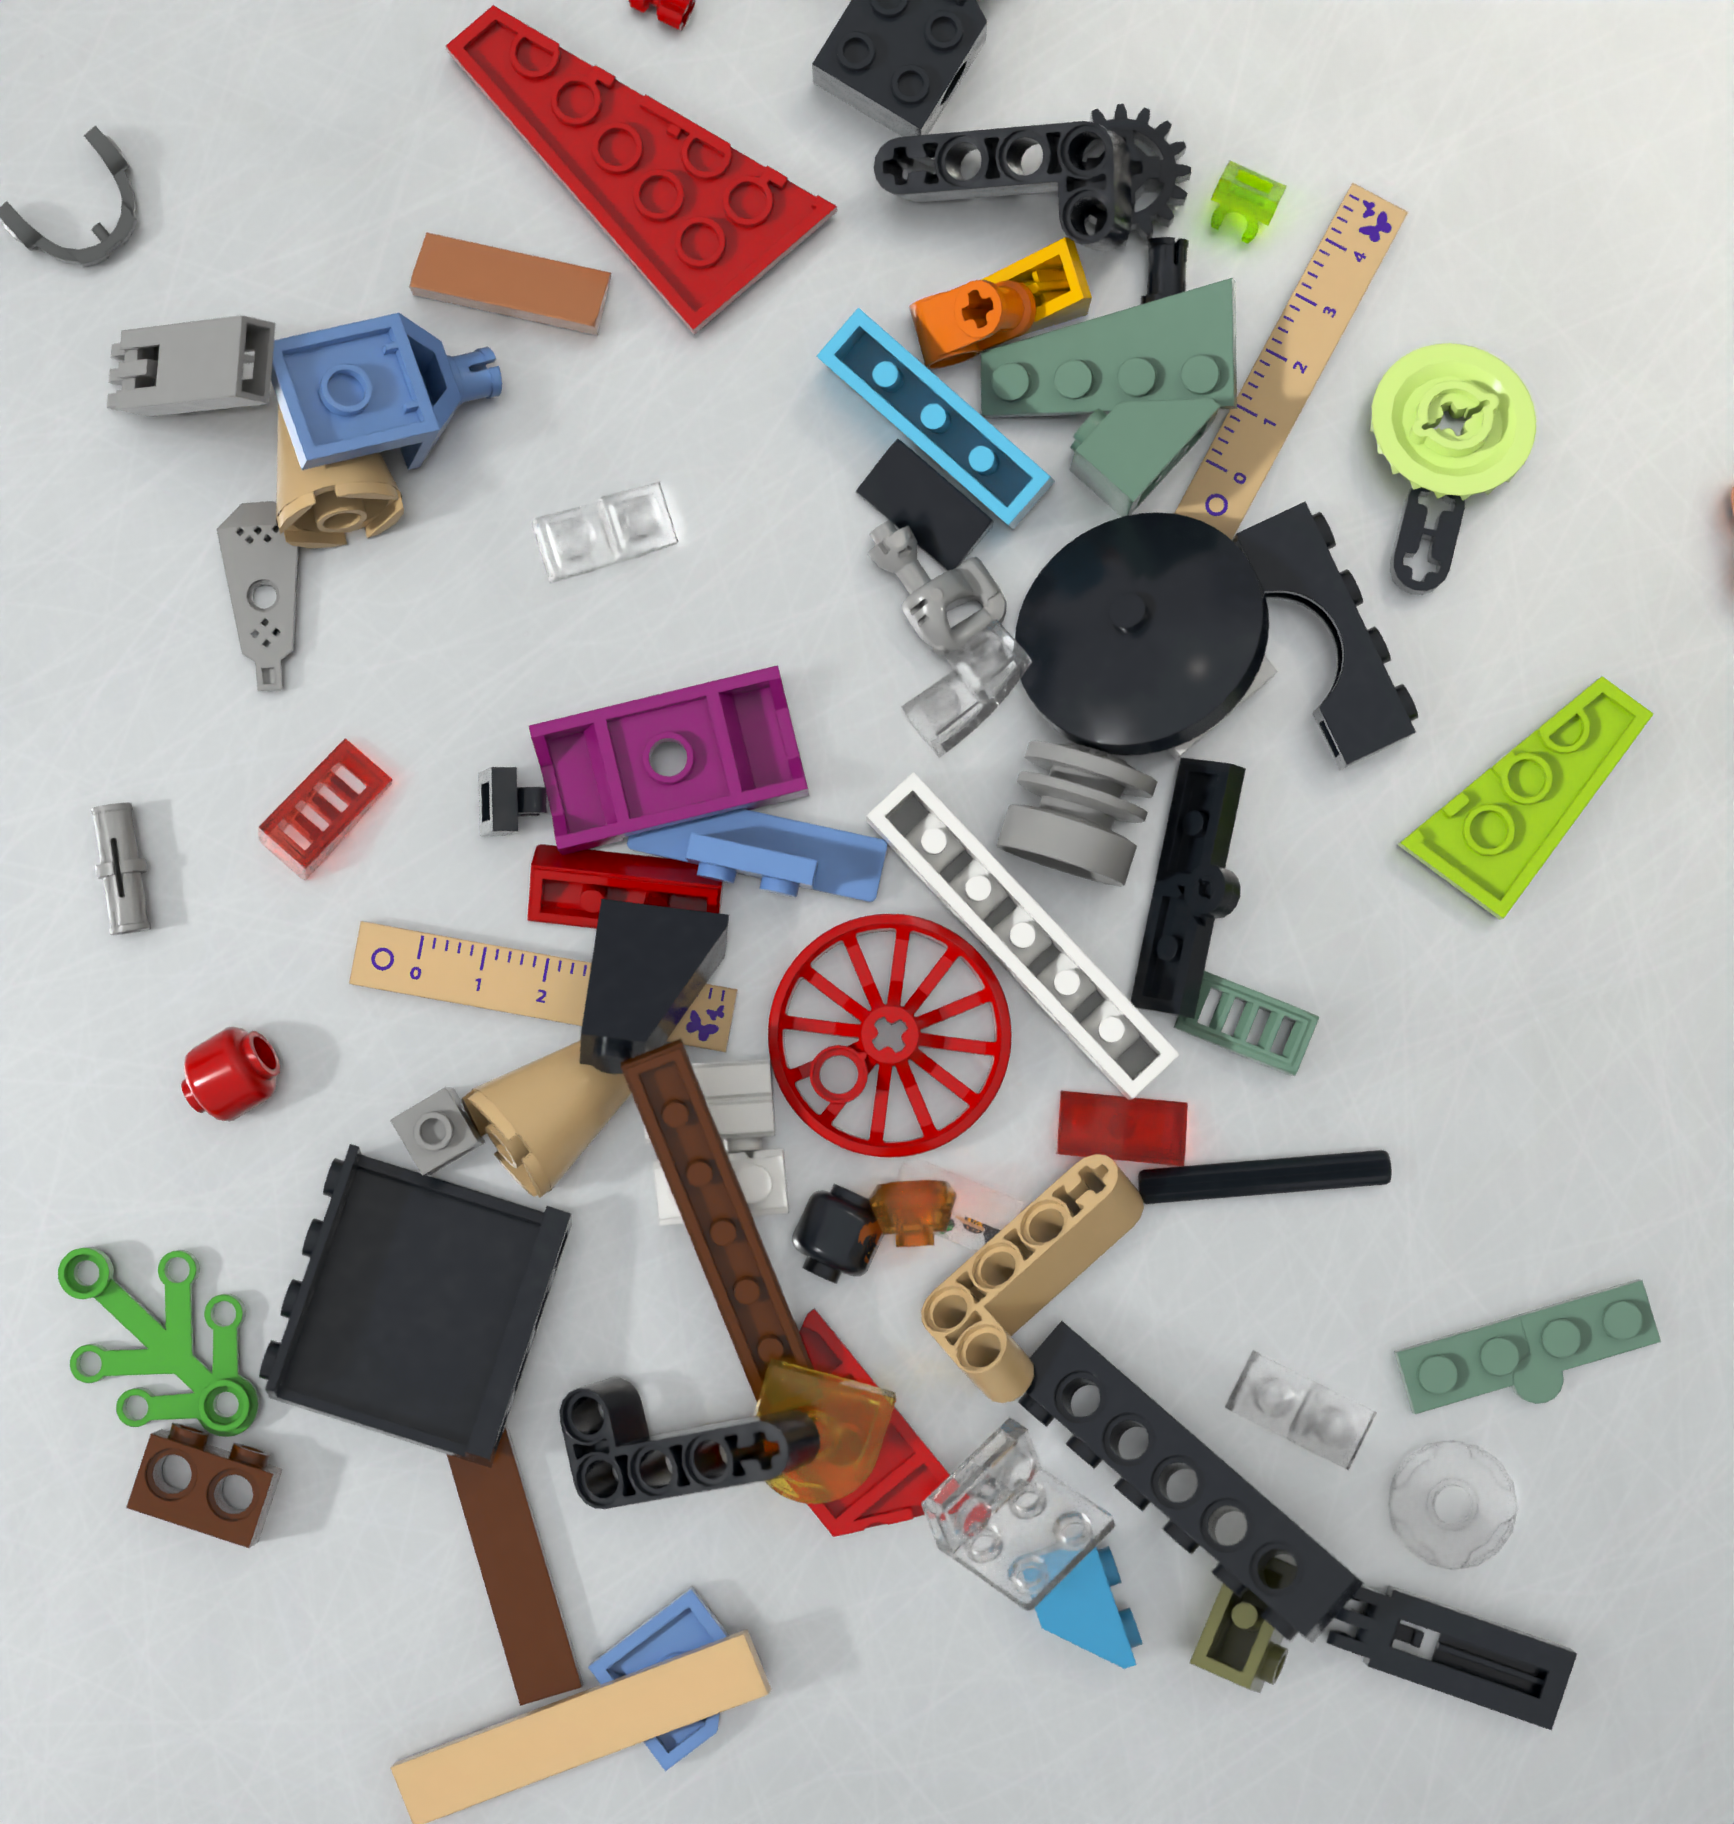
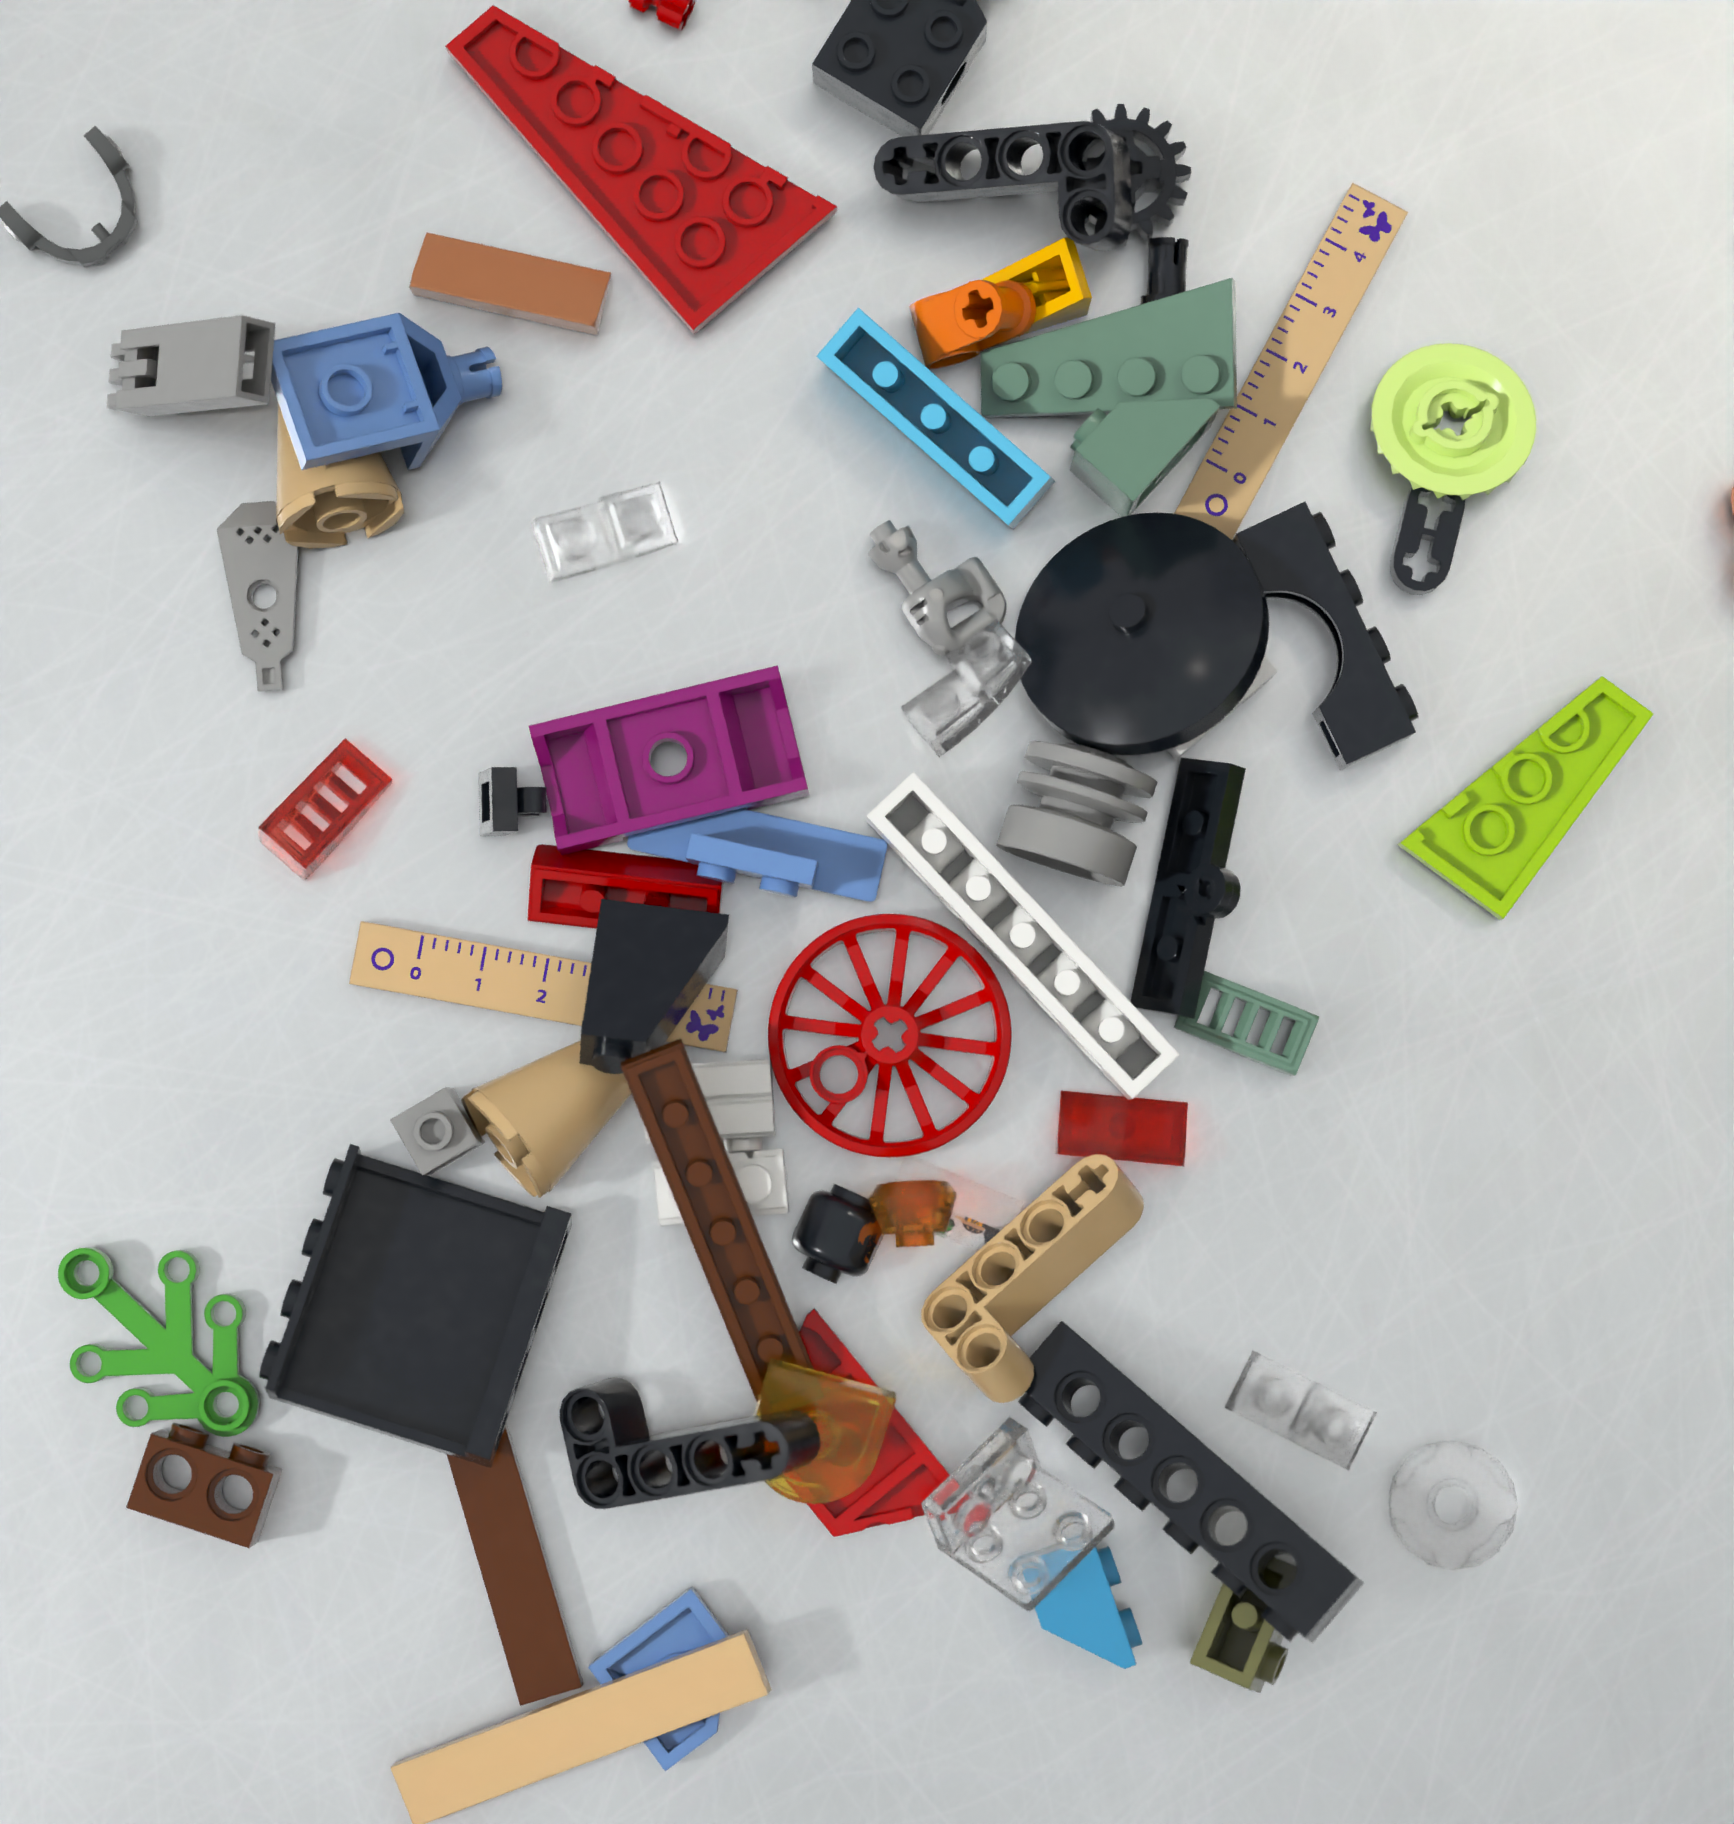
light grey pin [91,802,151,935] -> none
red head [181,1027,280,1121] -> none
black slope [856,438,994,571] -> none
black axle [1138,1150,1392,1204] -> none
clear neon green tile [1211,160,1287,244] -> none
black hinge [1326,1585,1577,1730] -> none
sand green hinge [1394,1279,1661,1414] -> none

